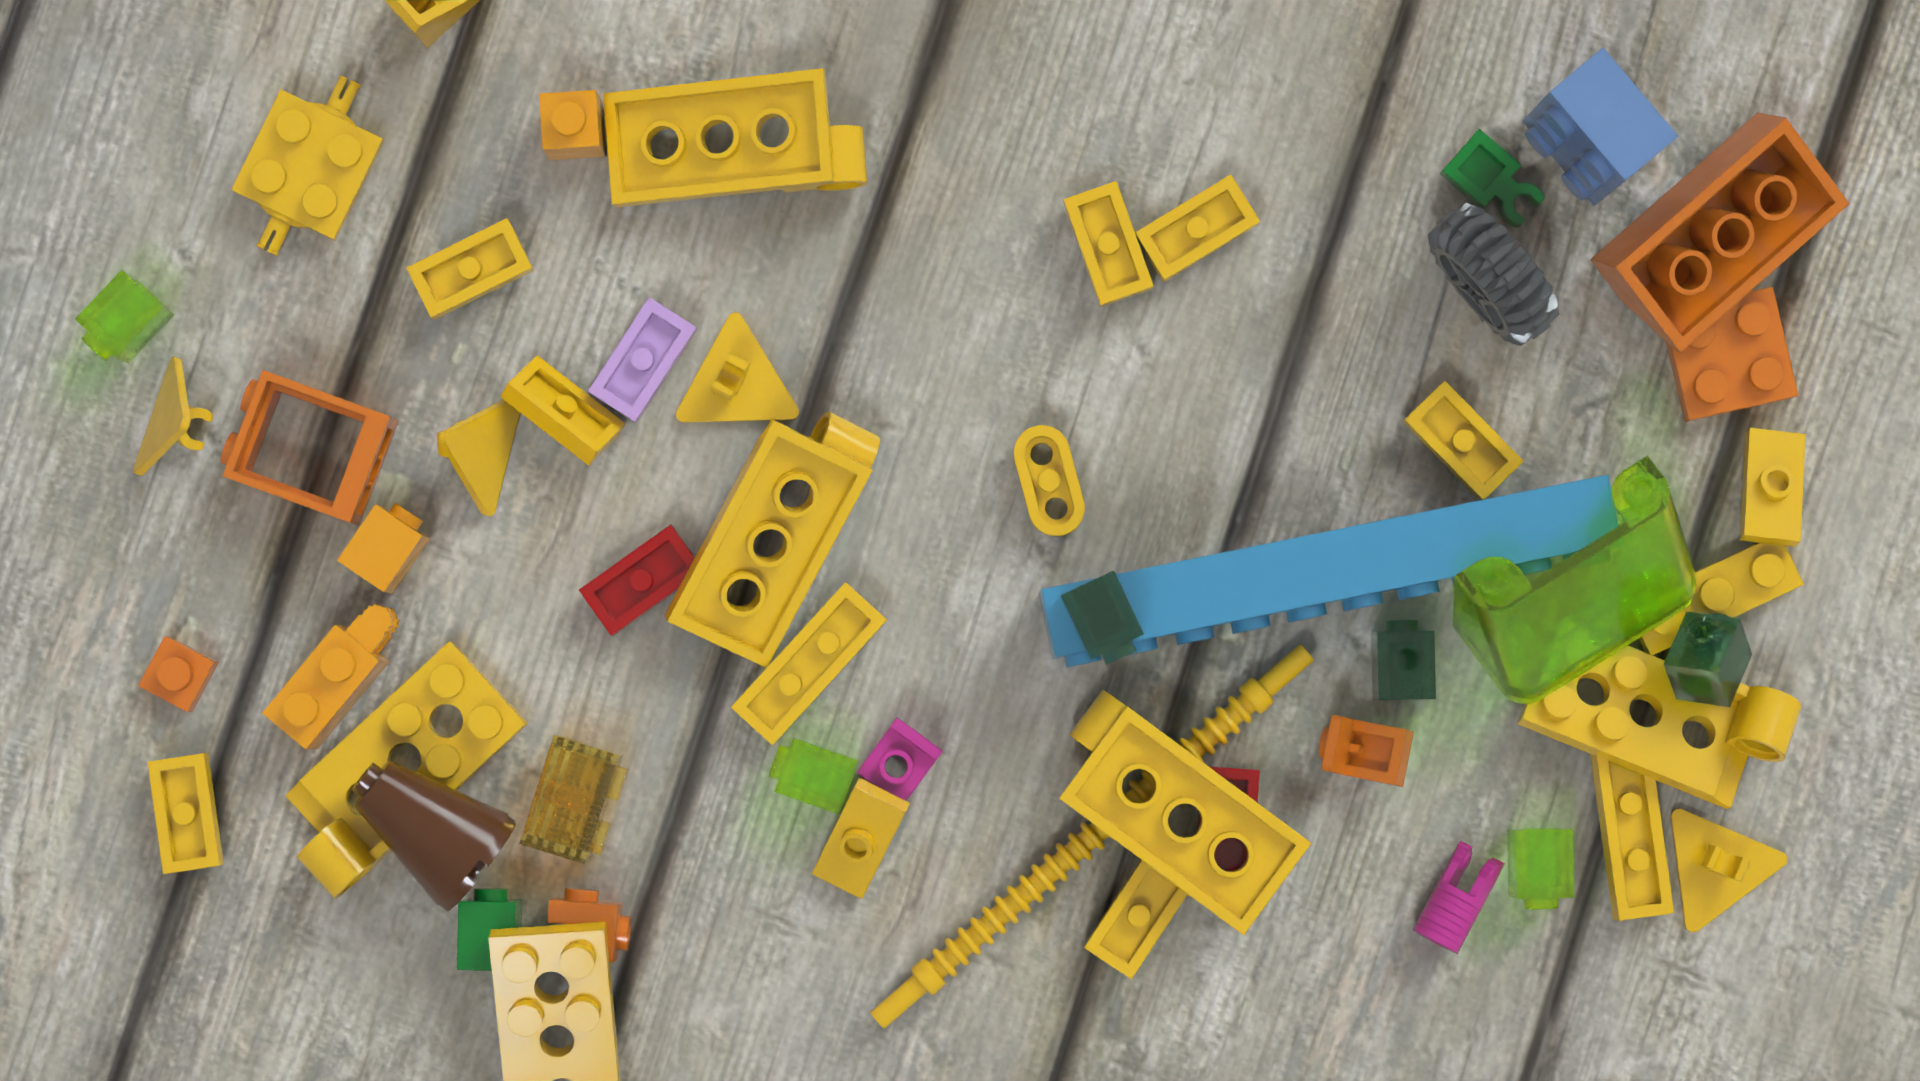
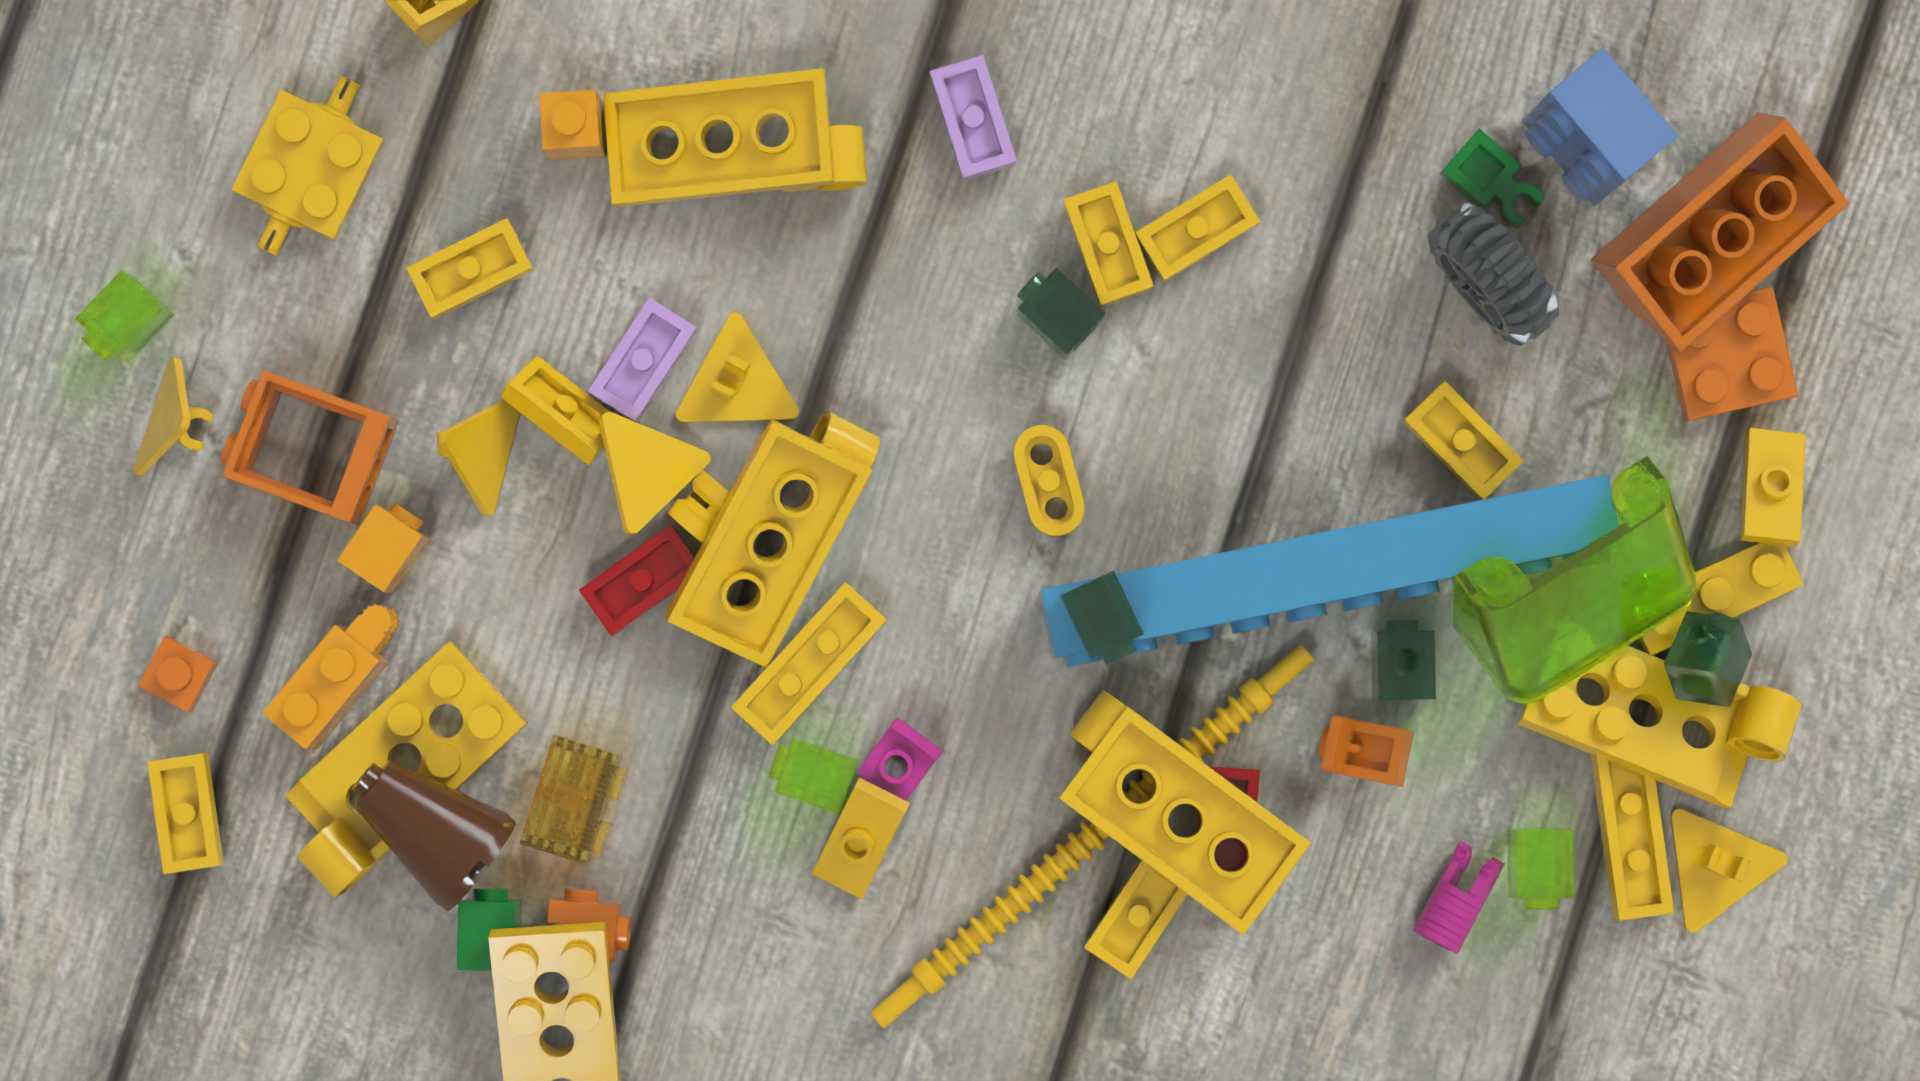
none -> yellow piece [598,411,711,535]
none -> yellow wheel [666,470,729,543]
none -> lavender plate [930,55,1017,181]
none -> clear green brick [1017,267,1106,361]

